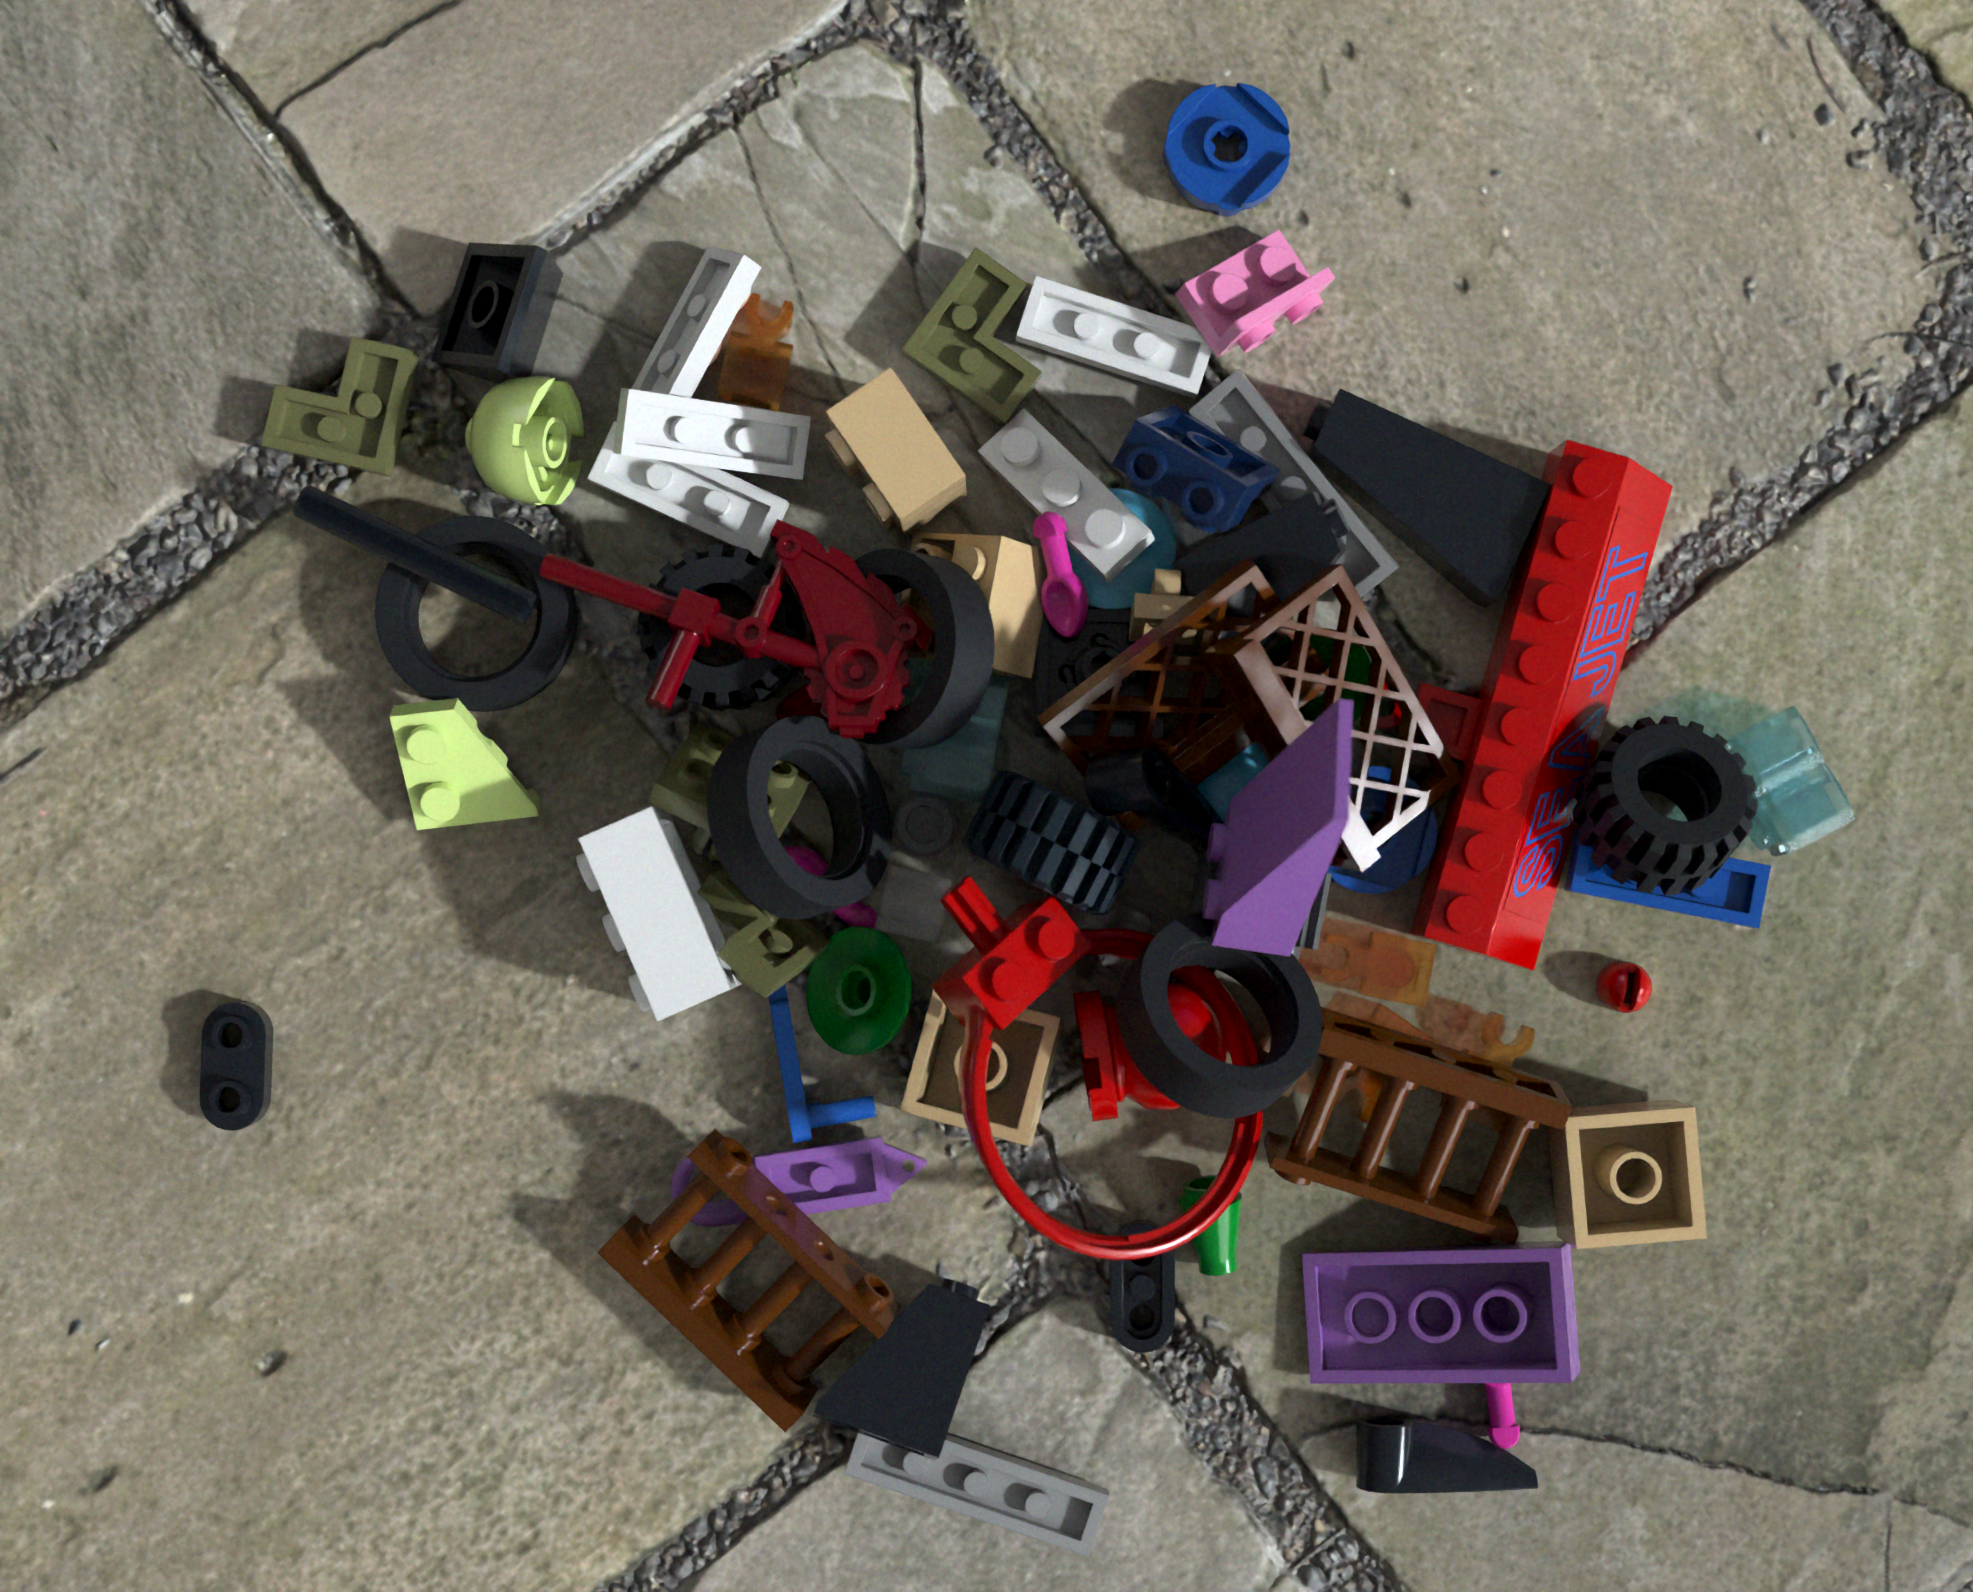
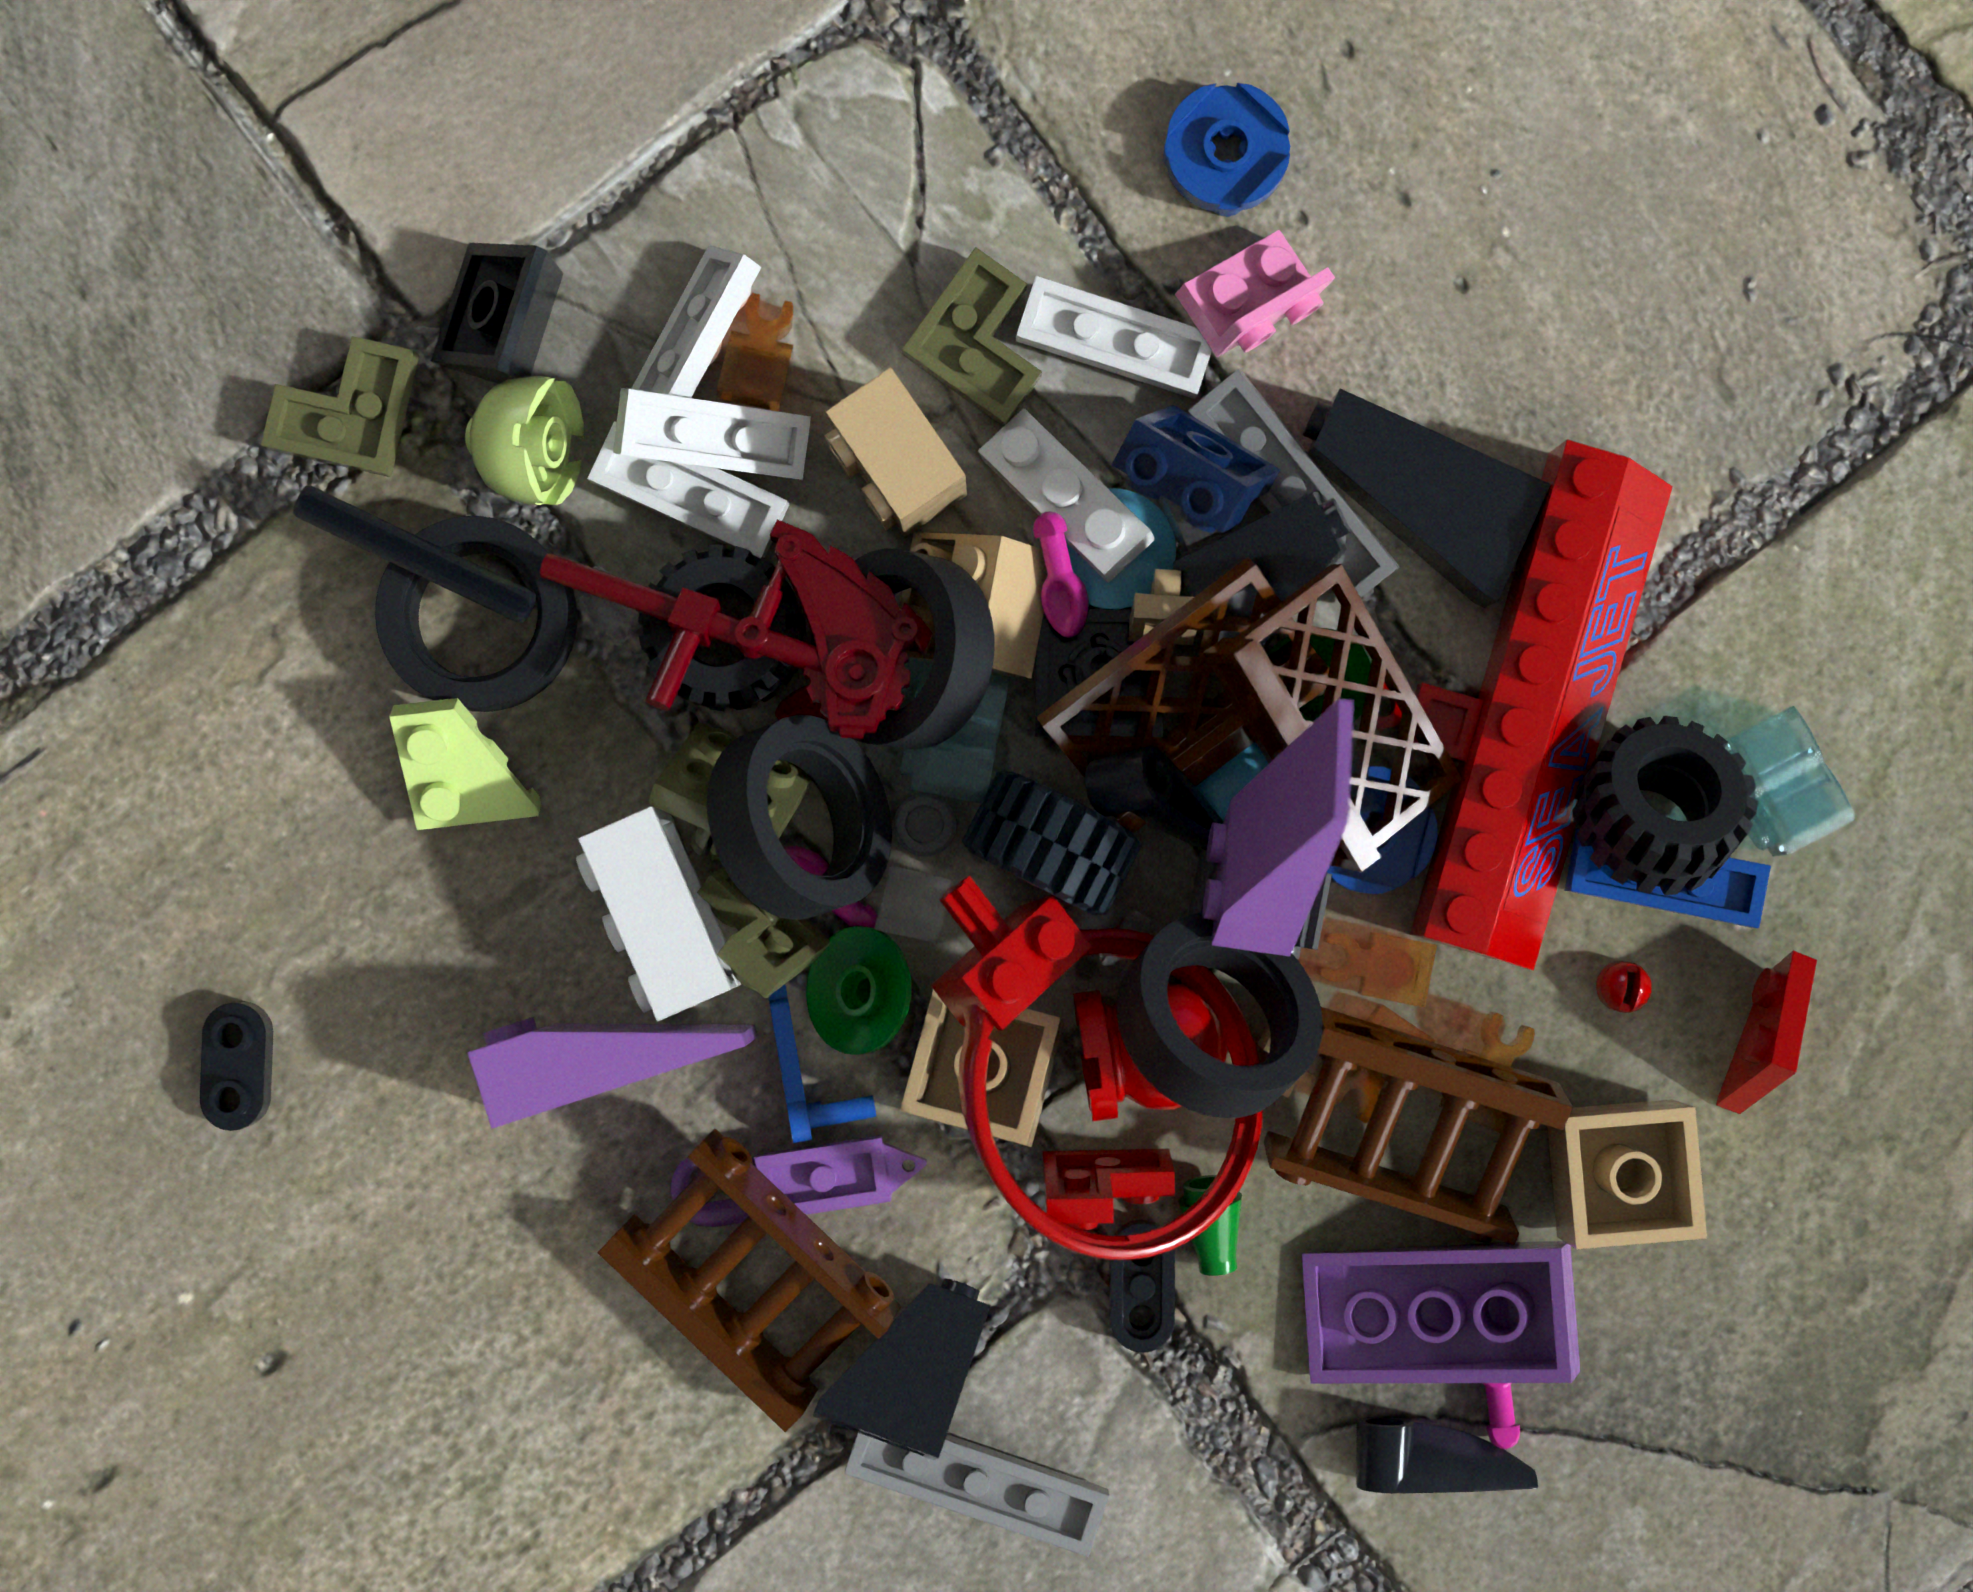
none -> medium lavender slope [467,1017,758,1129]
none -> red plate [1043,1148,1175,1231]
none -> red wing [1716,951,1817,1114]

